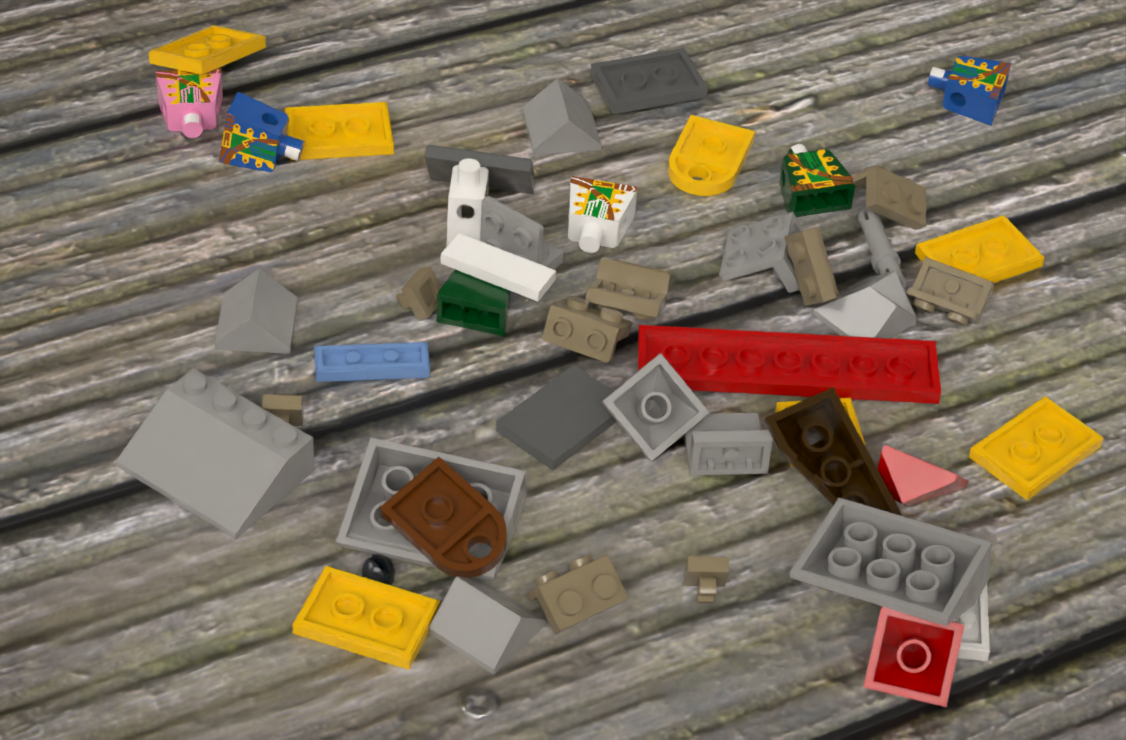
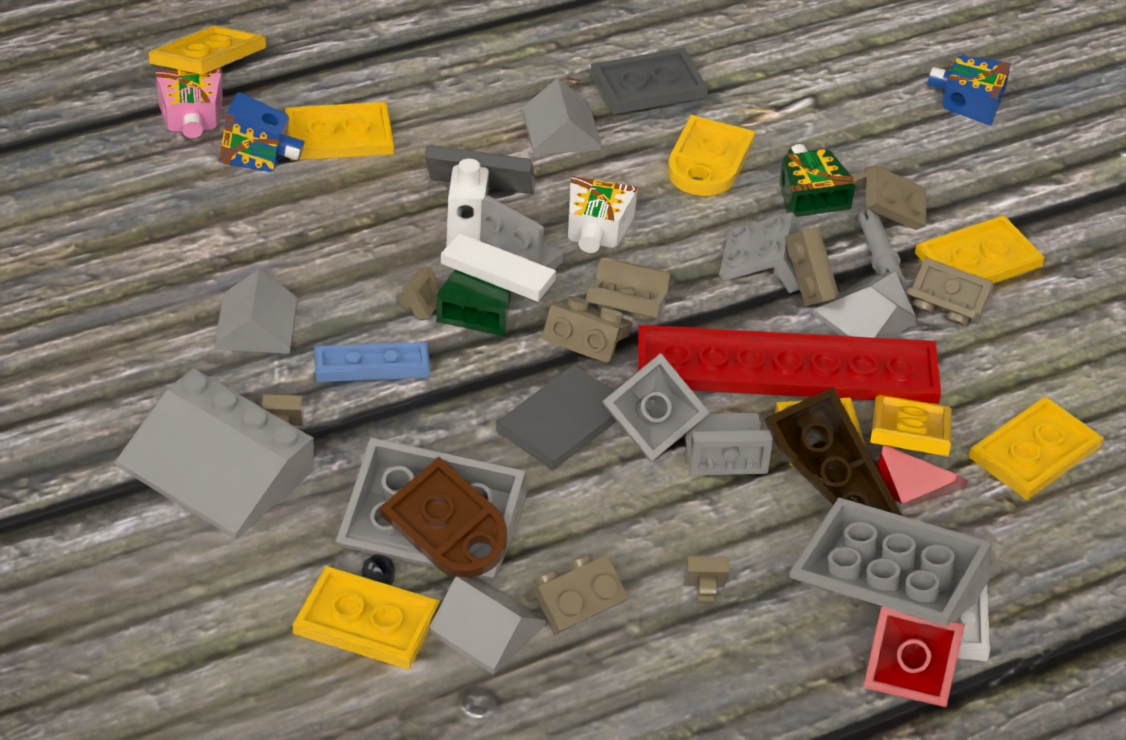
none -> yellow tile [870,395,952,456]

